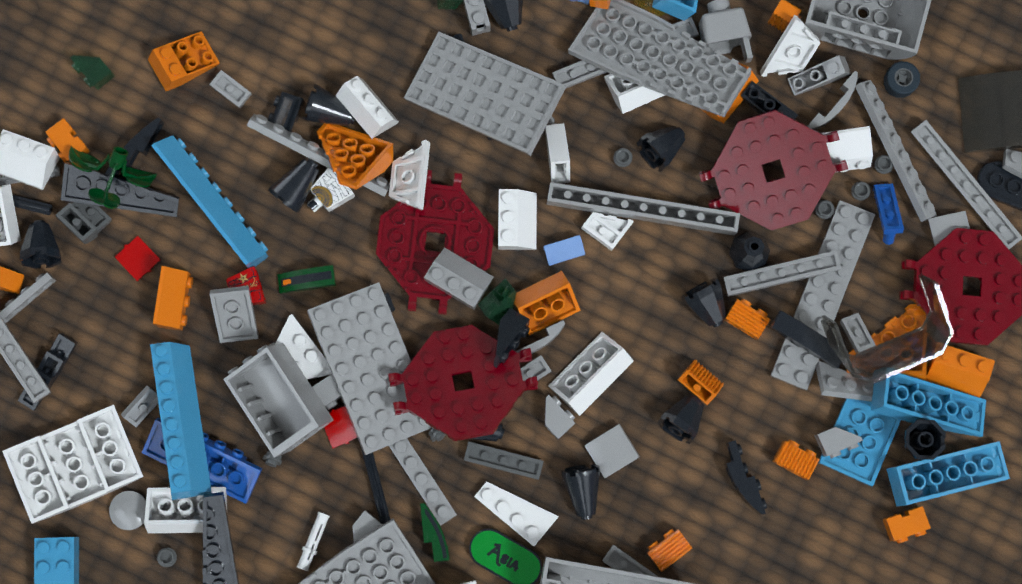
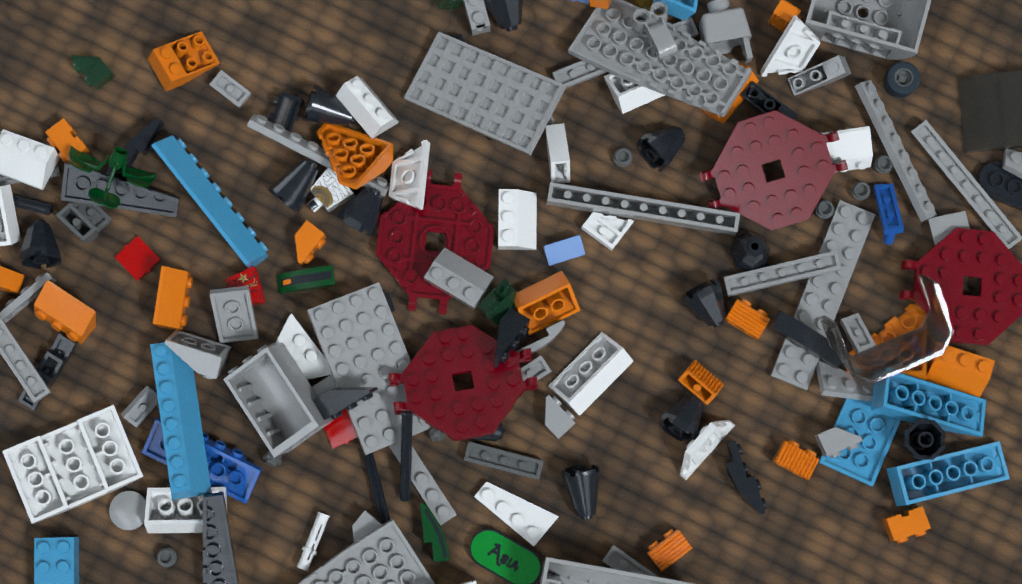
light grey slope [584,424,640,478] -> none
light grey slope [807,71,858,130] -> none
none -> orange slope [34,280,96,344]
none -> light grey slope [165,329,231,379]
none -> orange slope [295,220,326,267]
none -> black slope [313,387,378,420]
none -> black cone [337,187,383,236]
none -> black axle [400,411,413,502]
none -> light grey piece [633,2,678,59]
none -> white wing [680,420,735,480]

